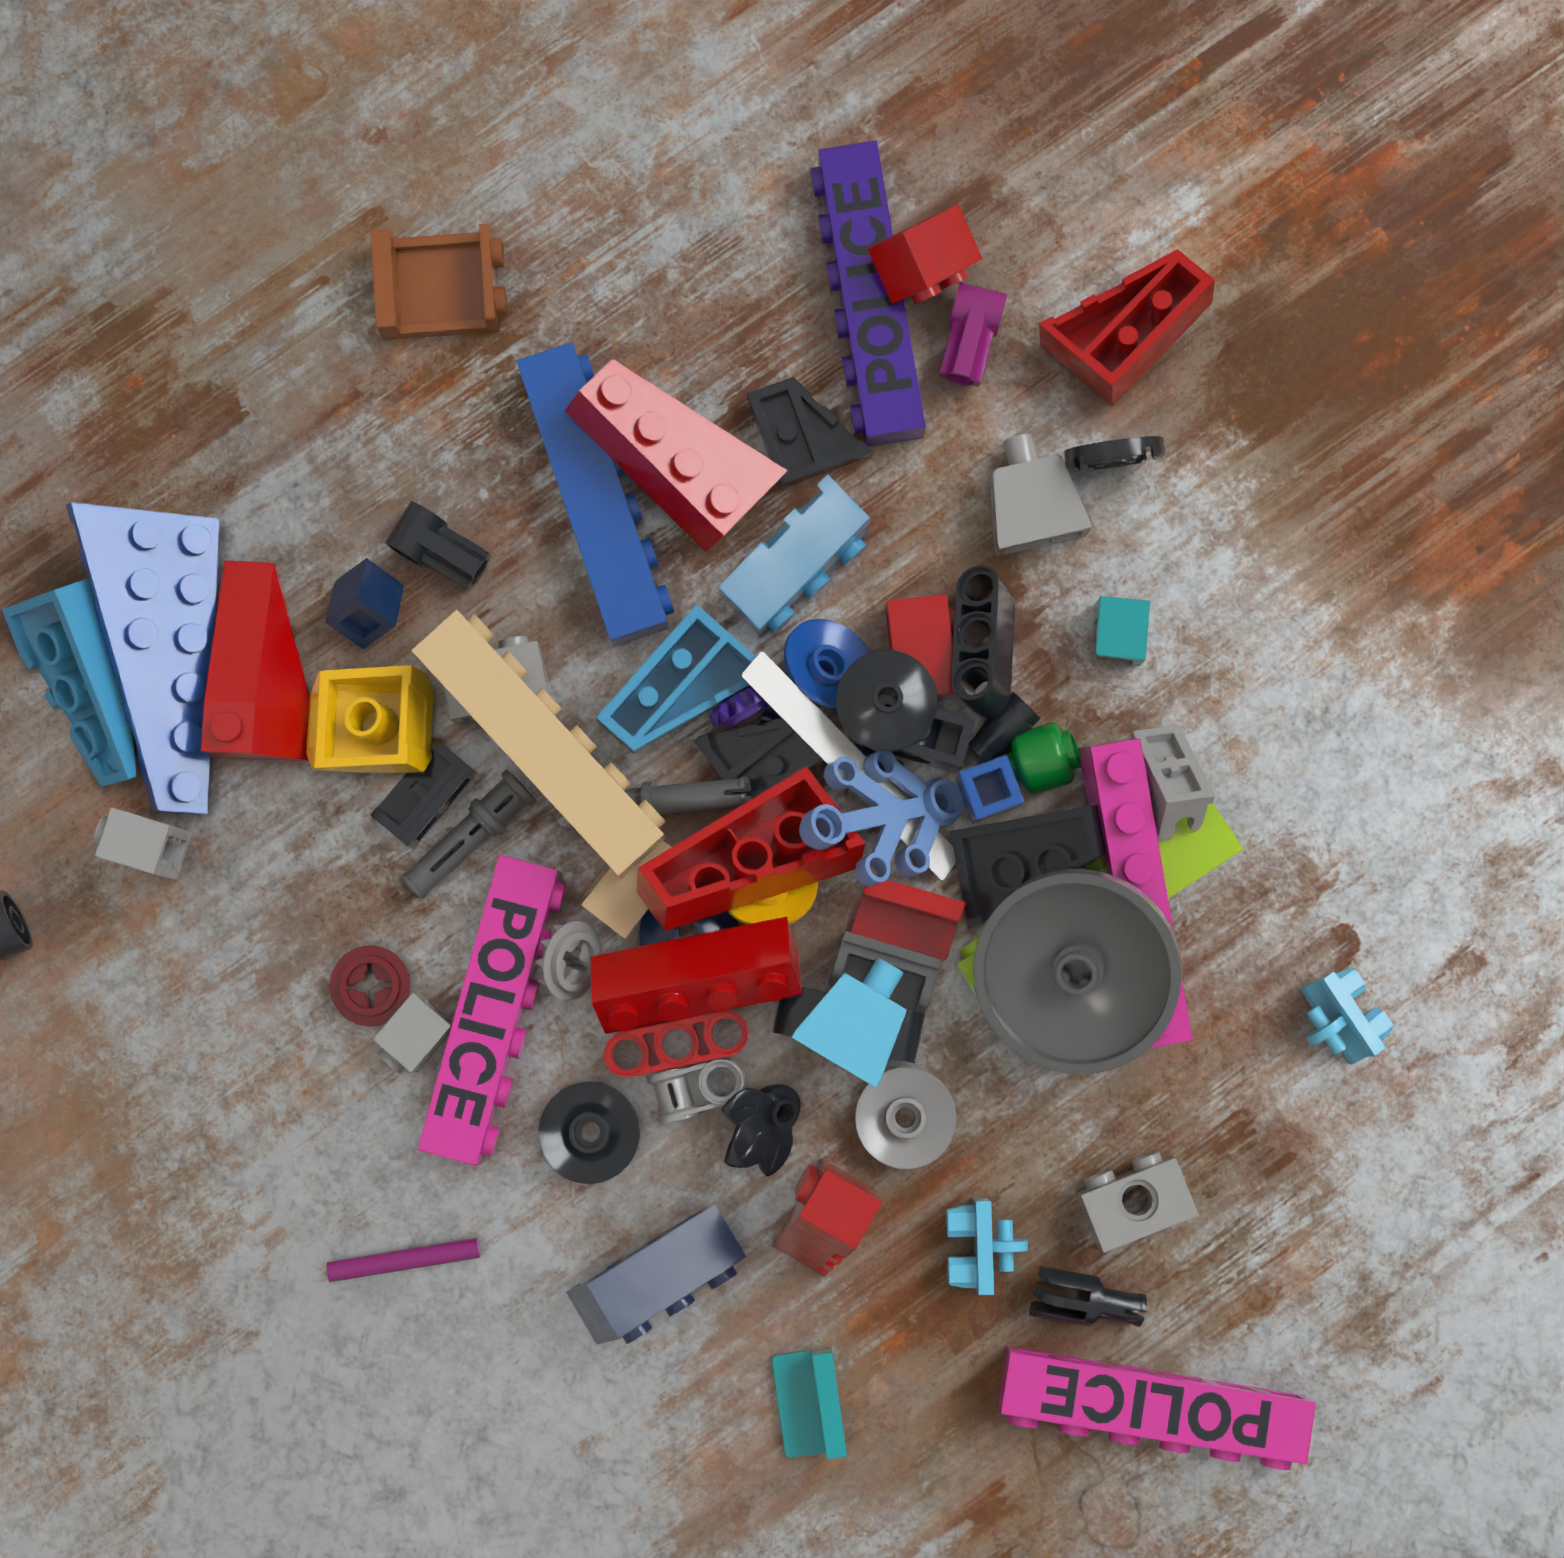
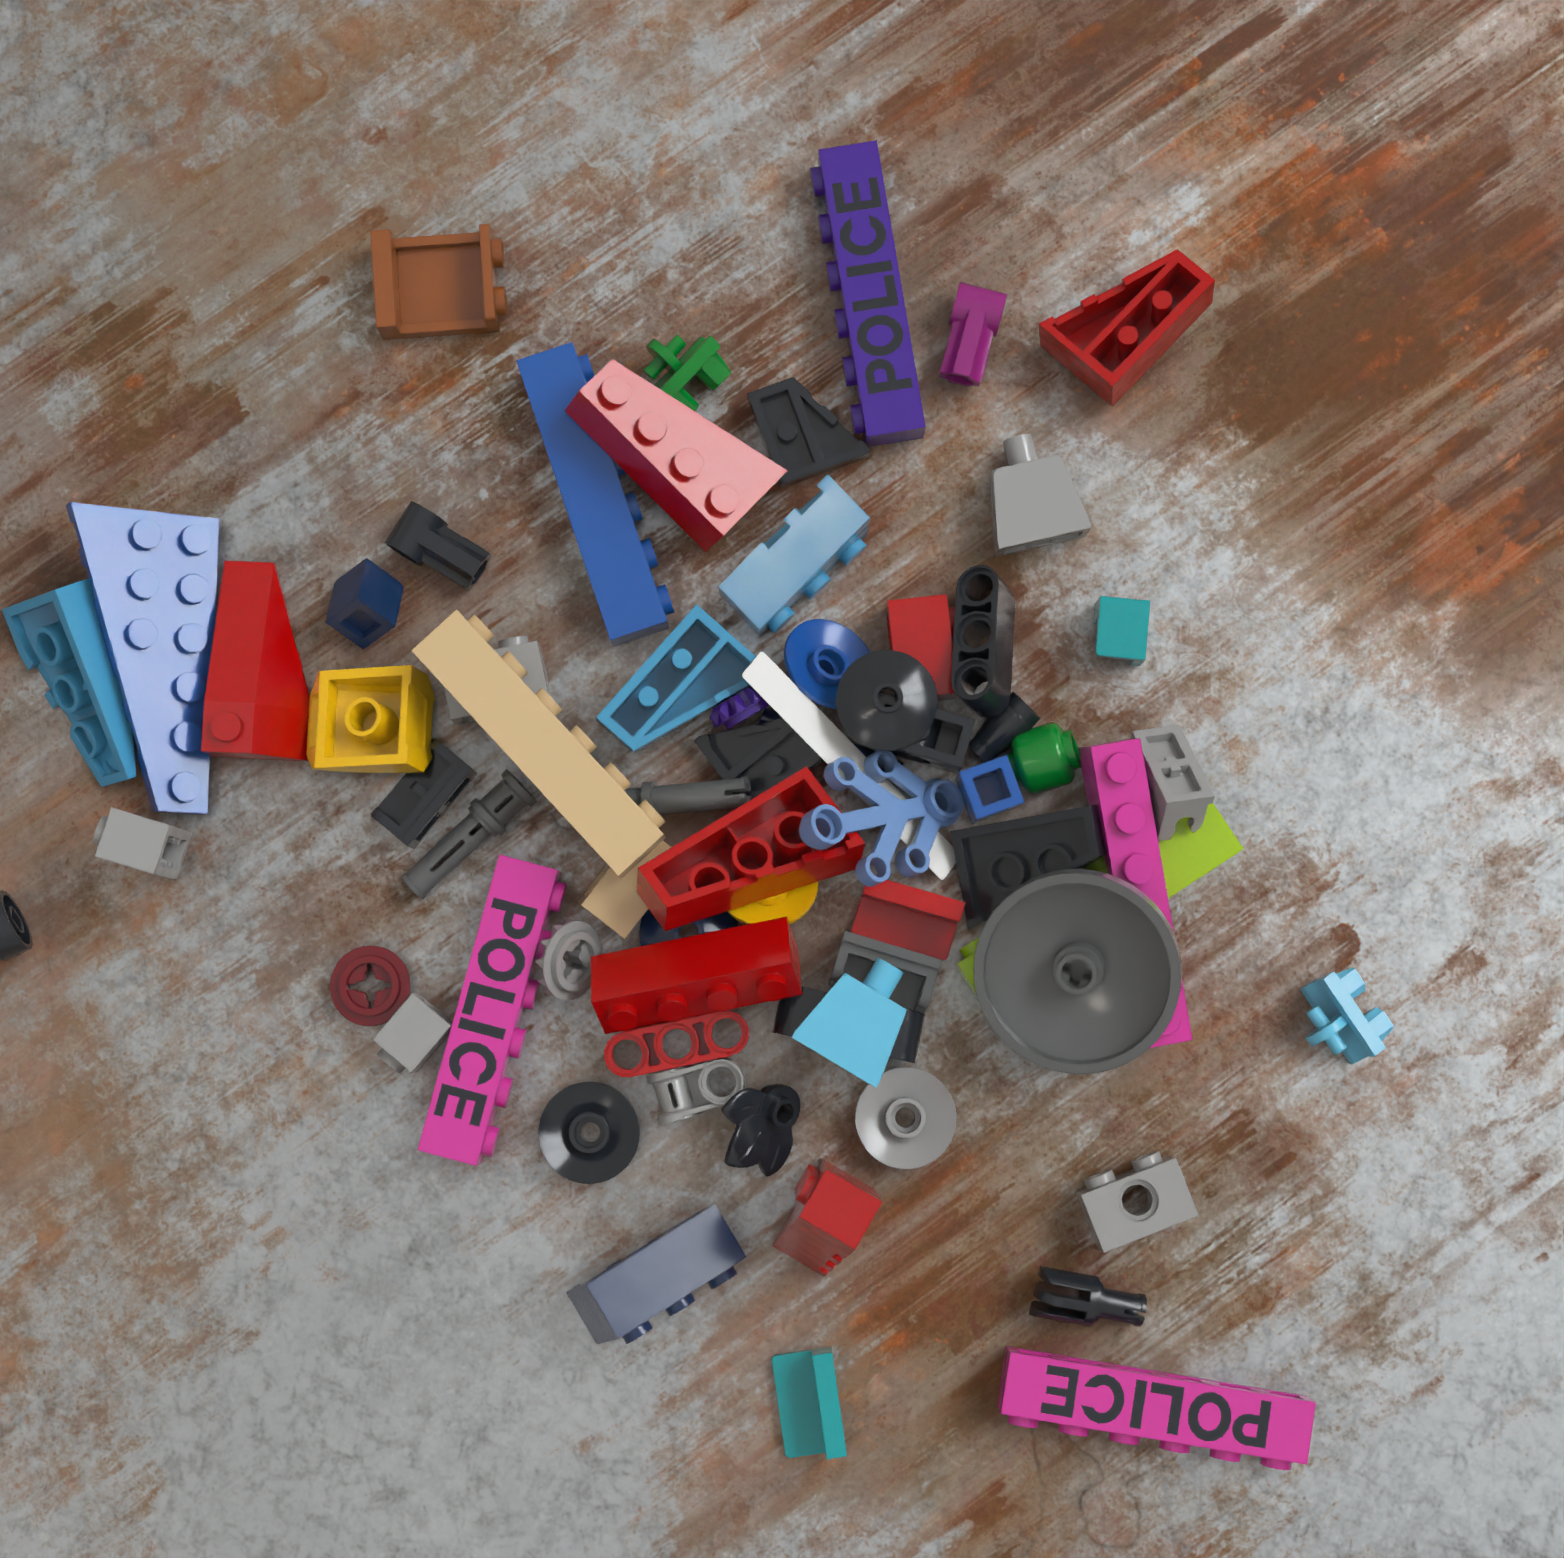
magenta bar [326,1238,481,1282] -> none
red brick [867,204,983,304] -> none
medium azure hips [946,1198,1028,1295] -> none
black tile [1064,436,1165,471] -> none
none -> green hips [643,335,731,411]

